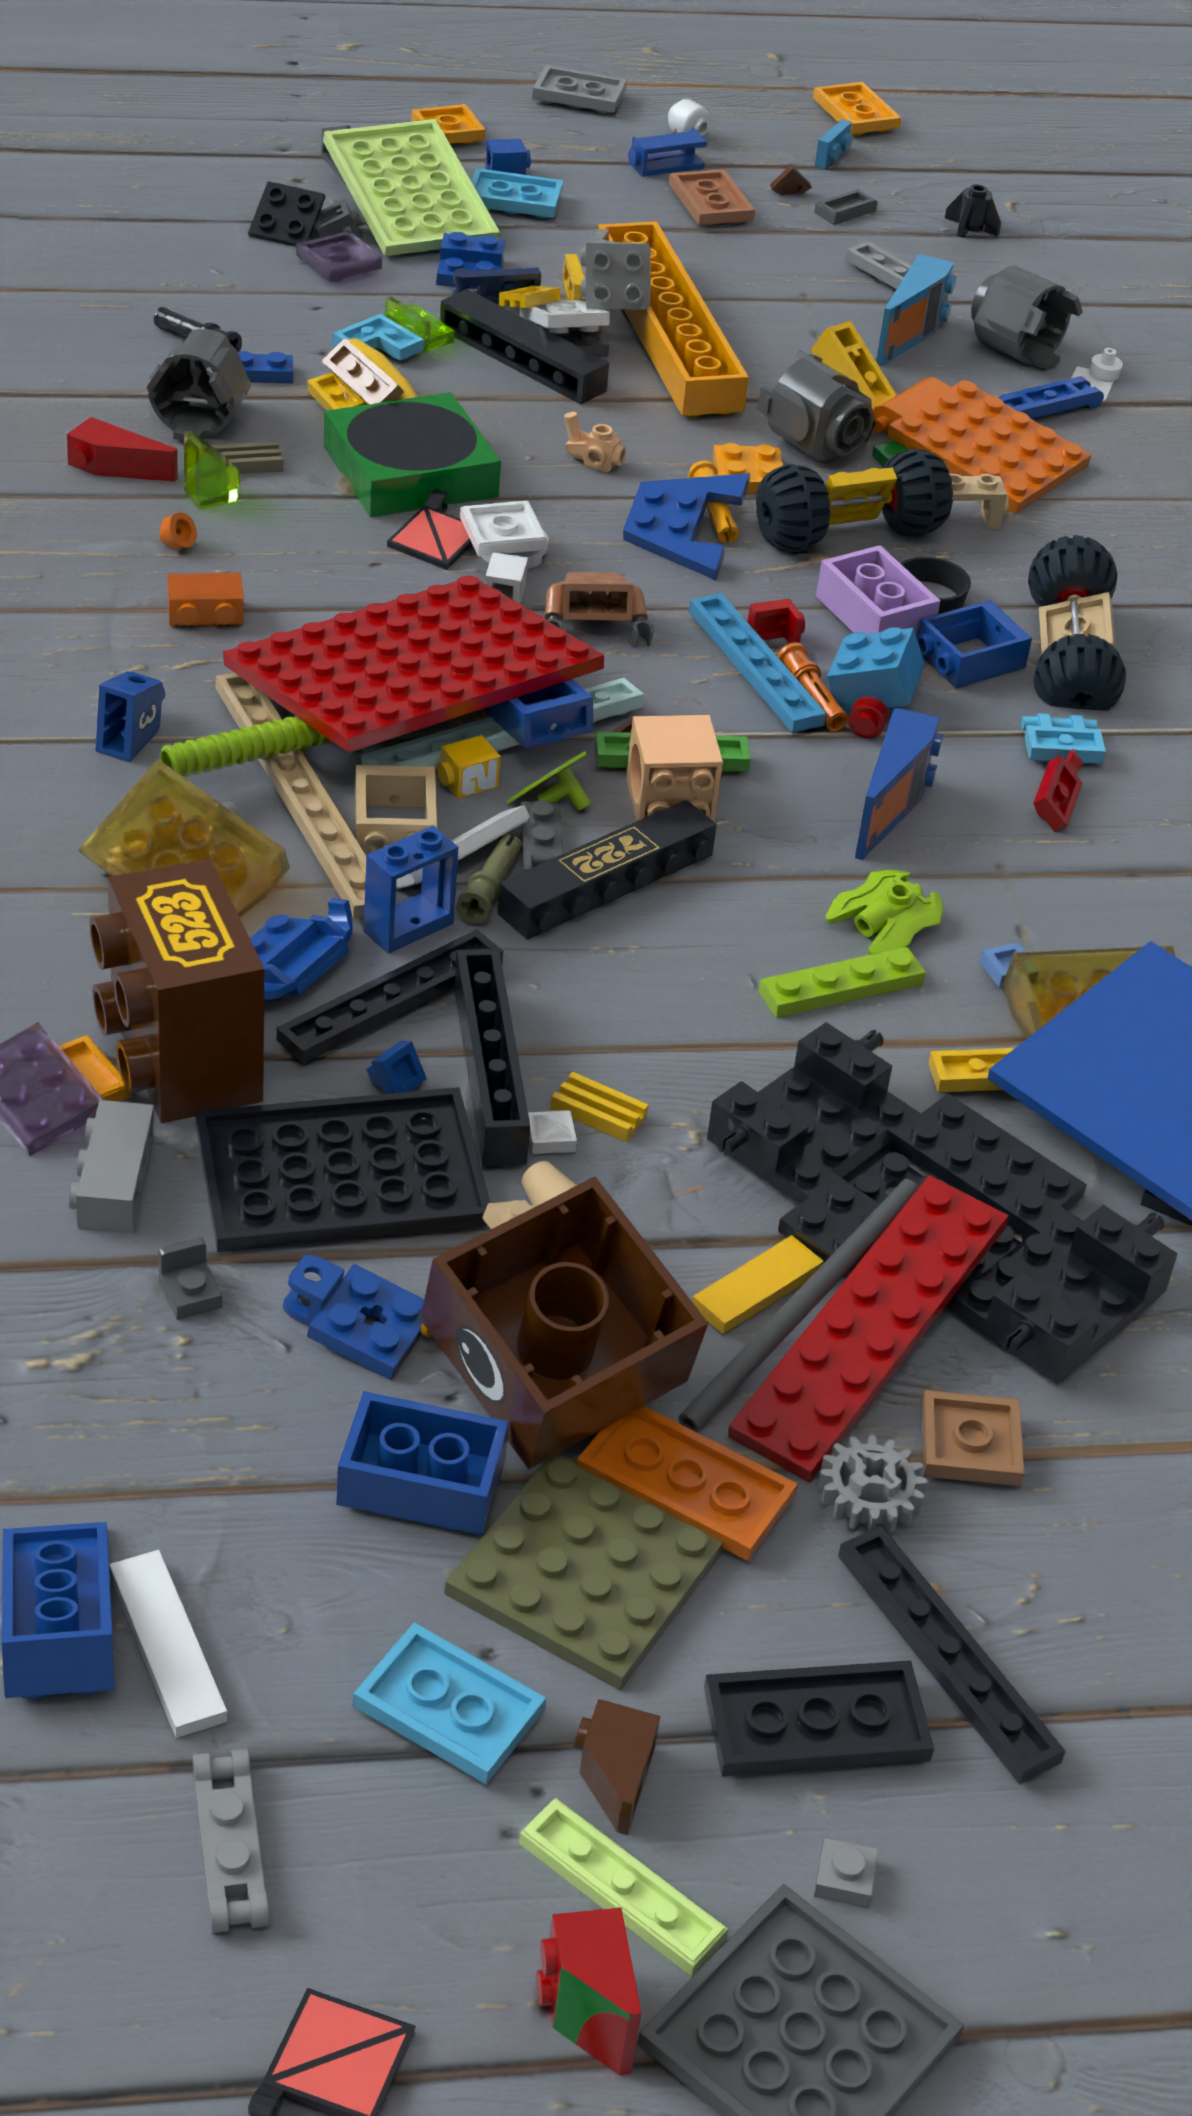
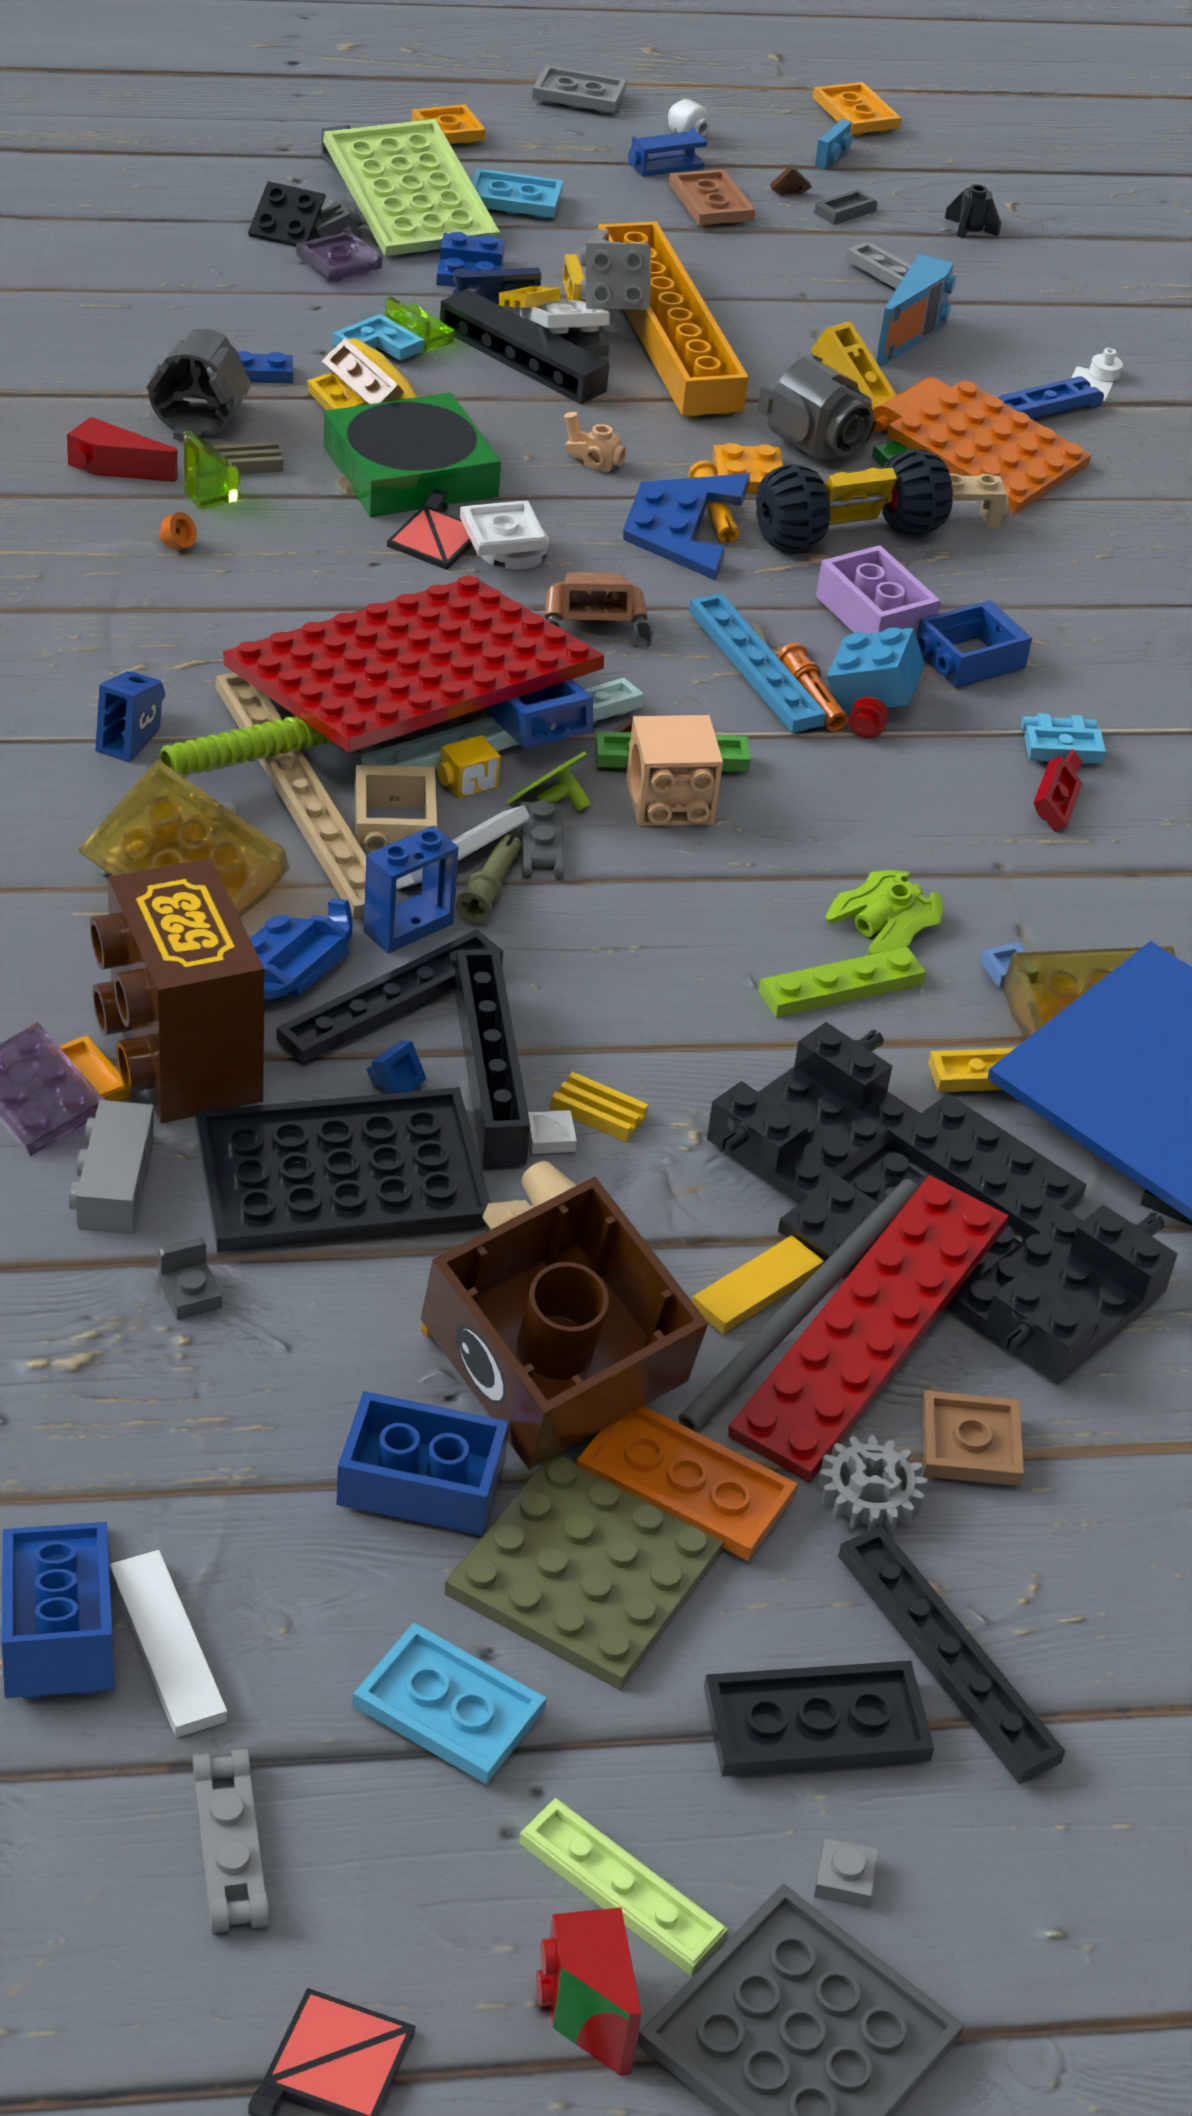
black pin [154,307,242,352] -> none
orange brick [167,573,244,627] -> none
blue plate [282,1255,424,1380] -> none
blue brick [485,139,531,175] -> none
white brick [485,552,528,603] -> none
black brick [497,800,717,940] -> none
reddish brown slope [574,1699,661,1835] -> none
red bracket [747,598,805,644] -> none
blue slope [855,708,943,860] -> none
black tyre [900,557,971,614] -> none
dark grey piece [971,266,1083,369] -> none
black plate [1028,535,1126,711] -> none

